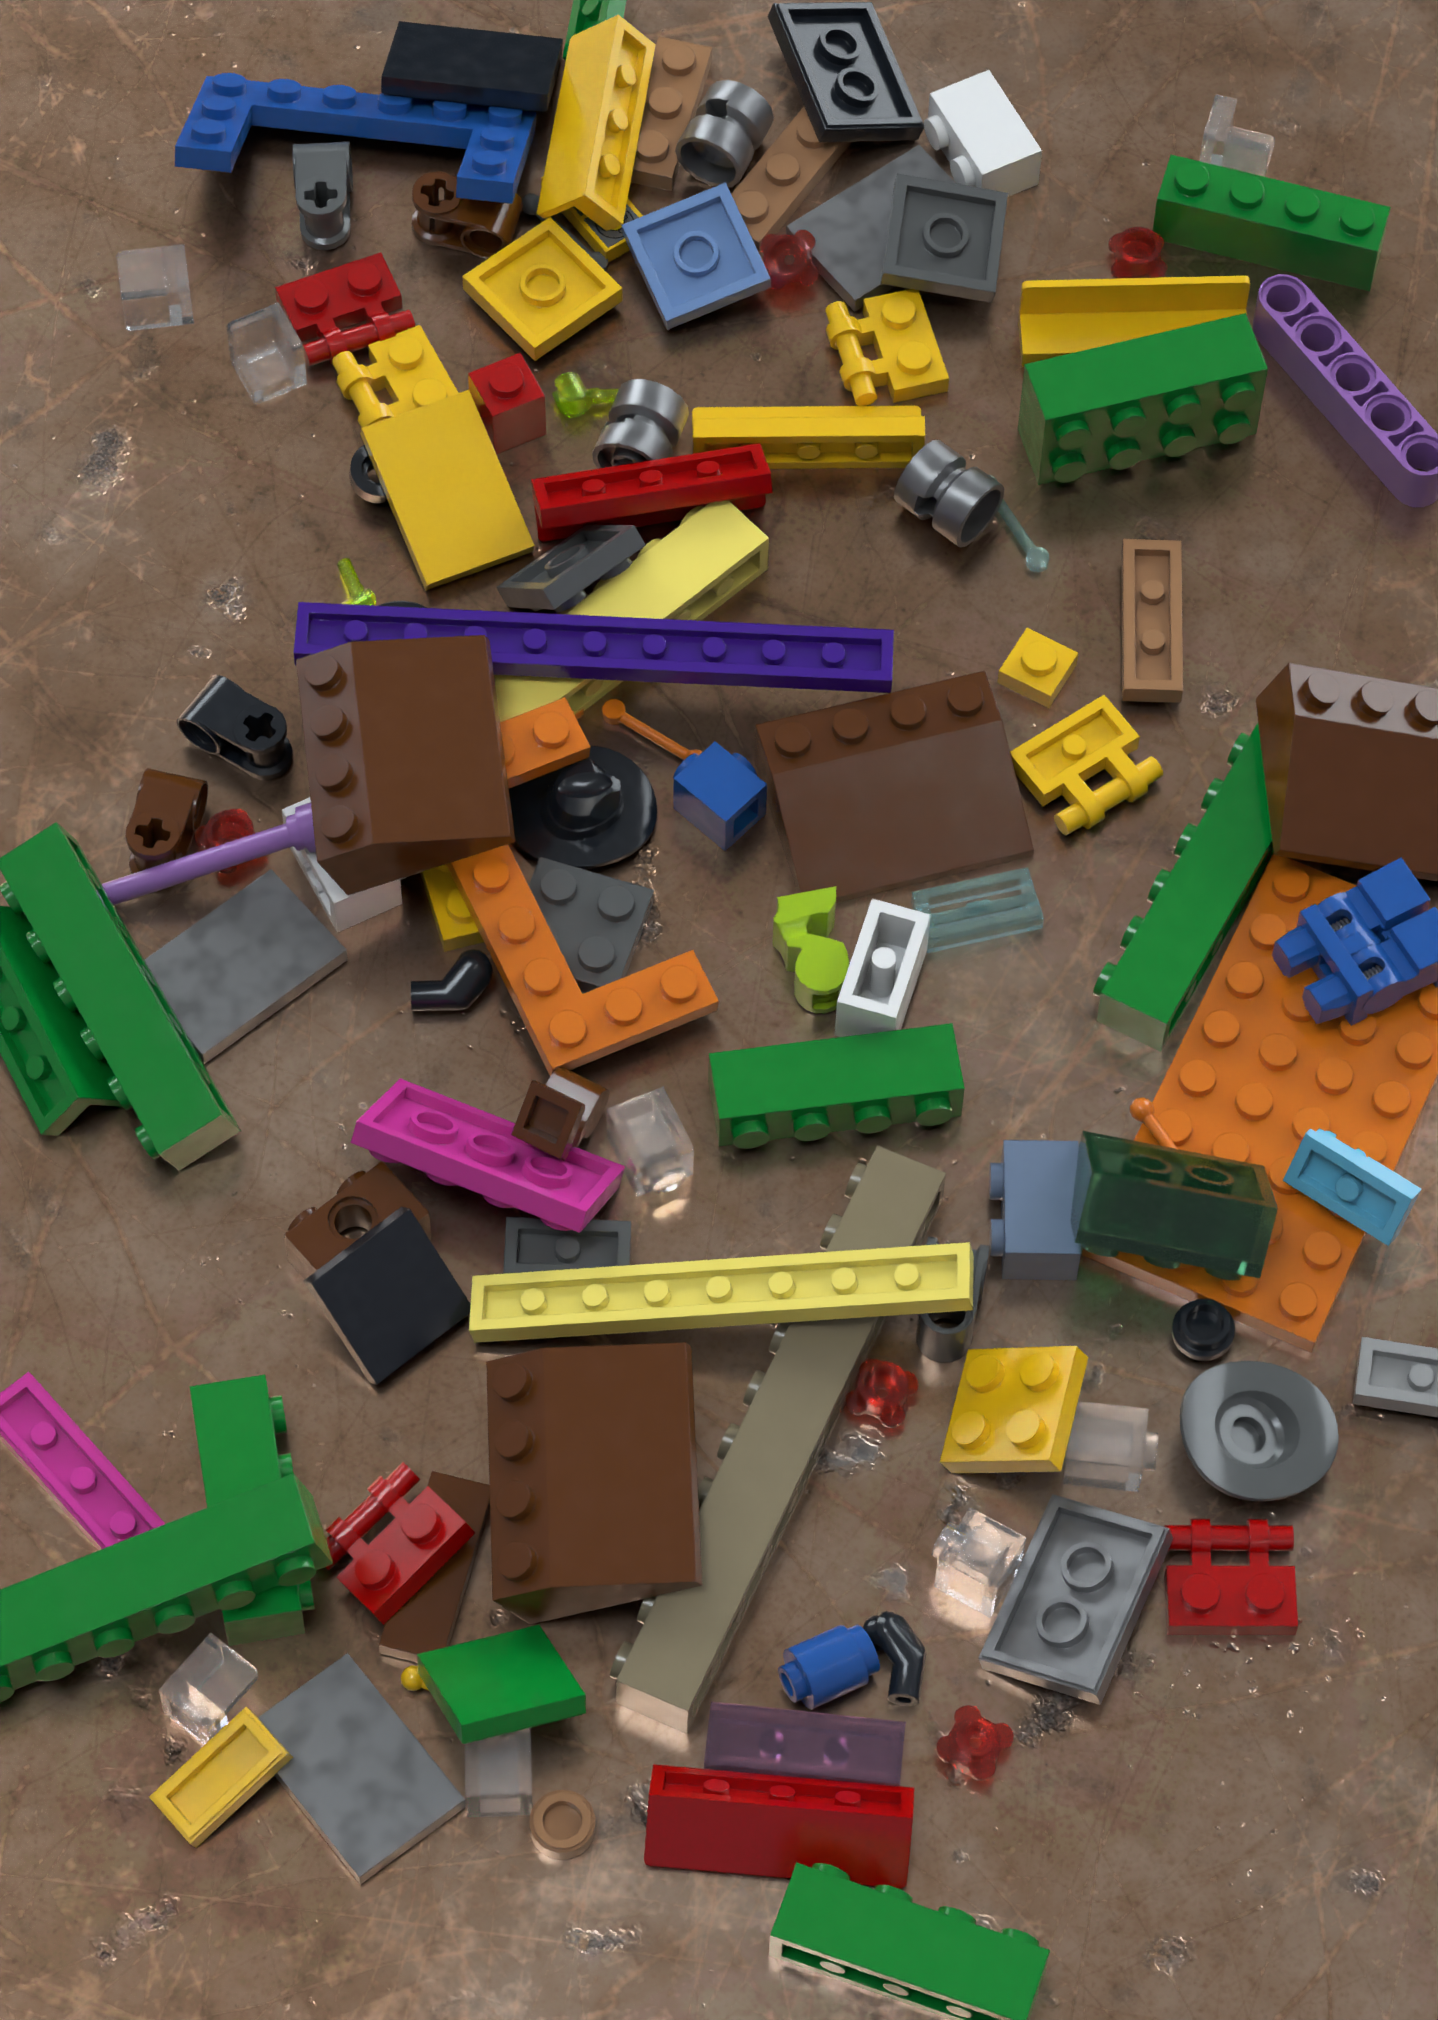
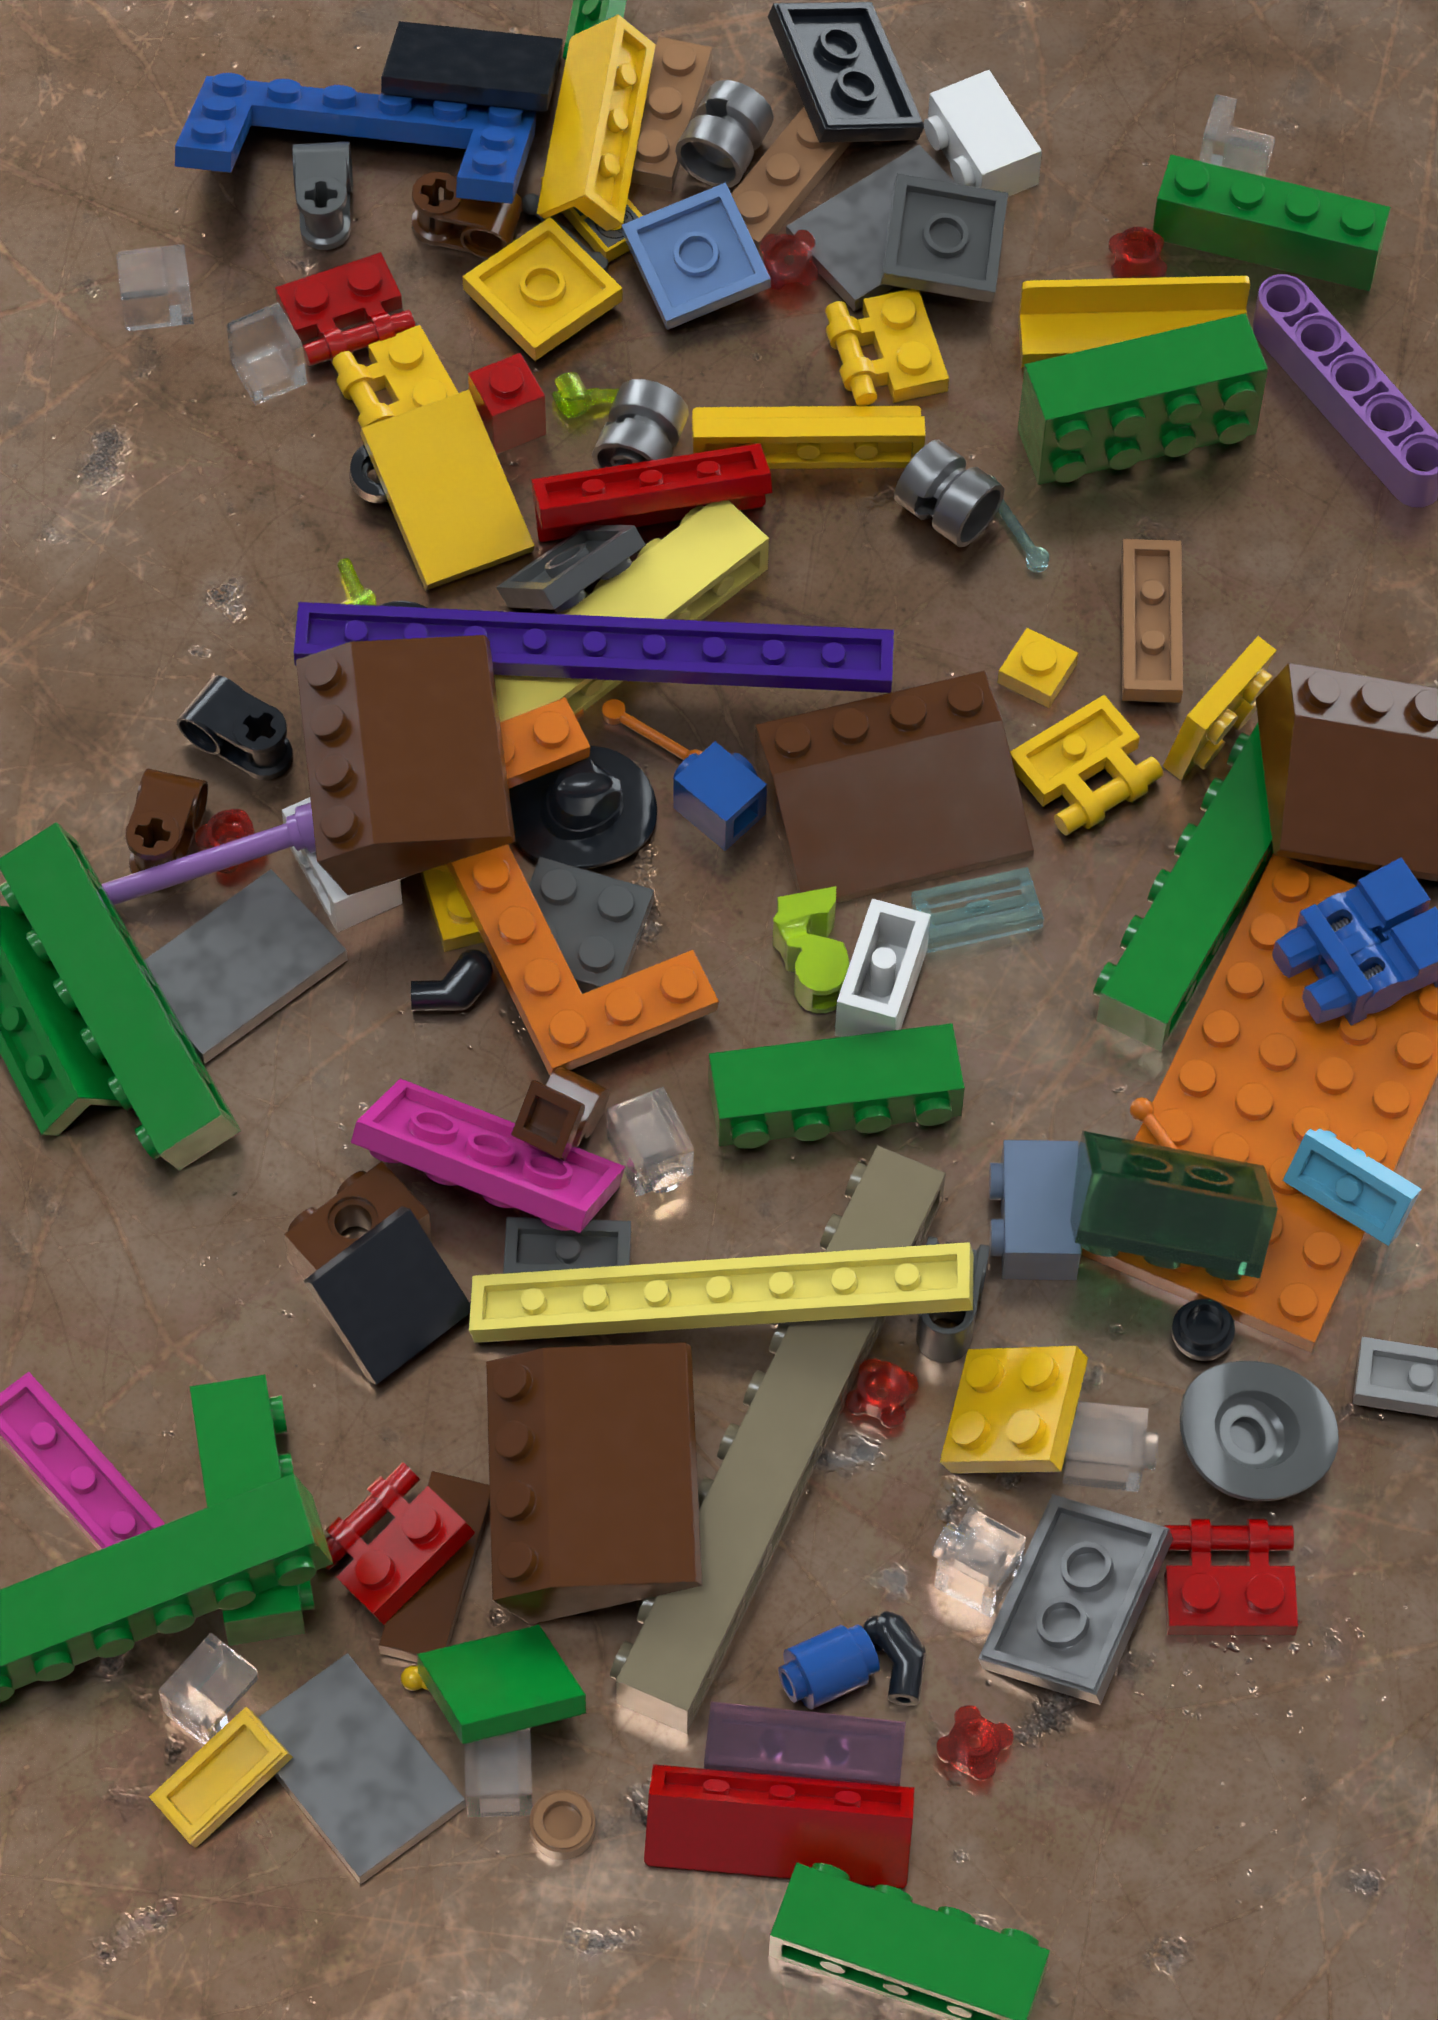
none -> yellow plate [1163,636,1277,780]

